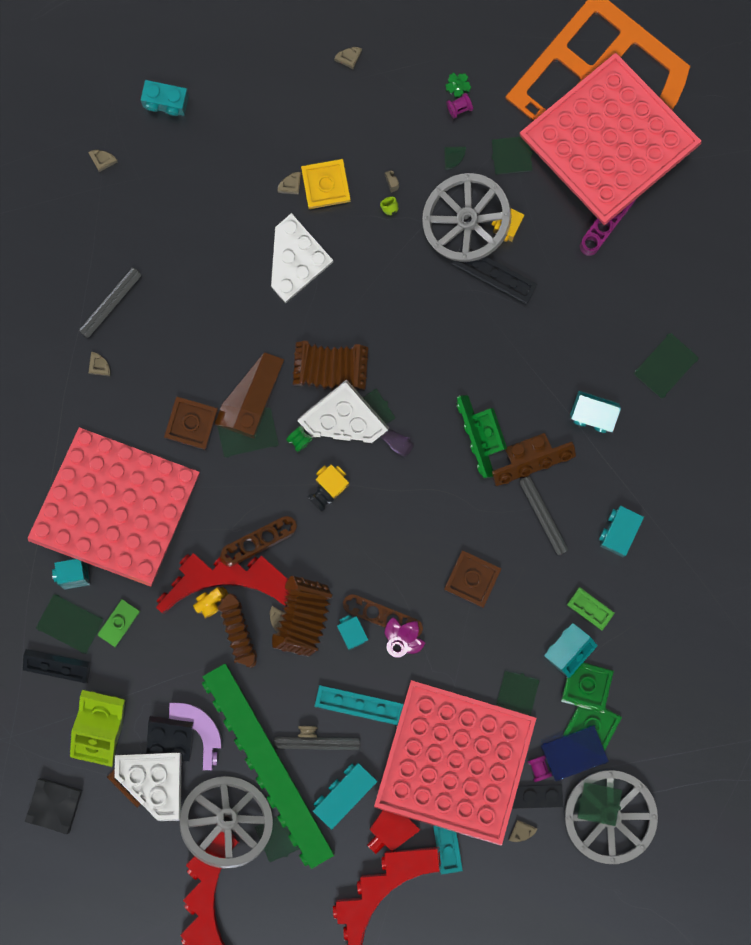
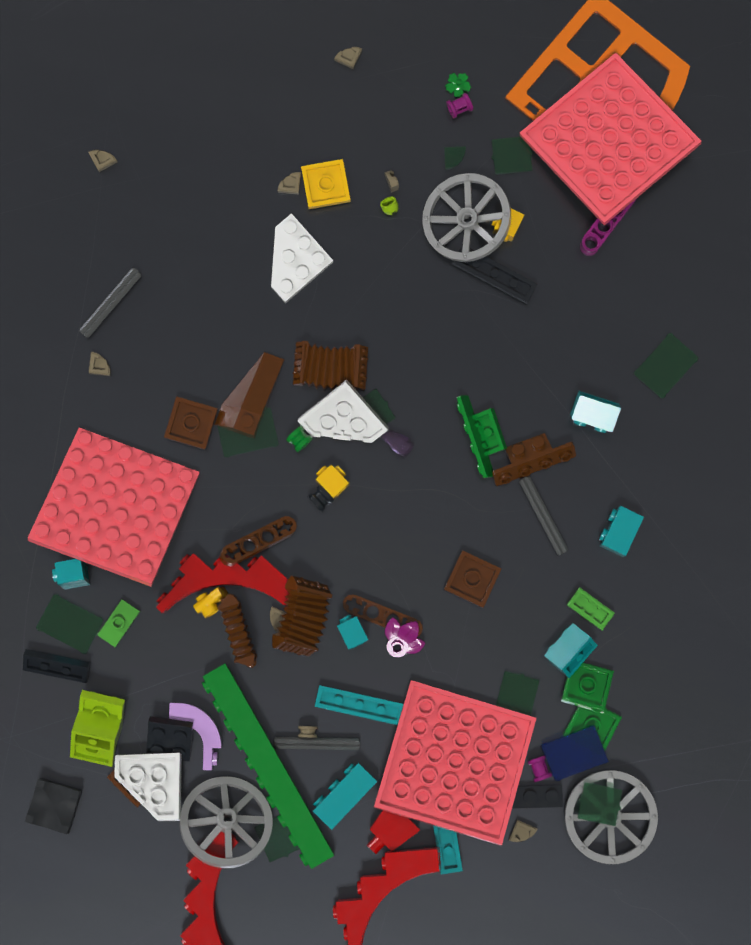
teal brick [141,80,189,116] -> none

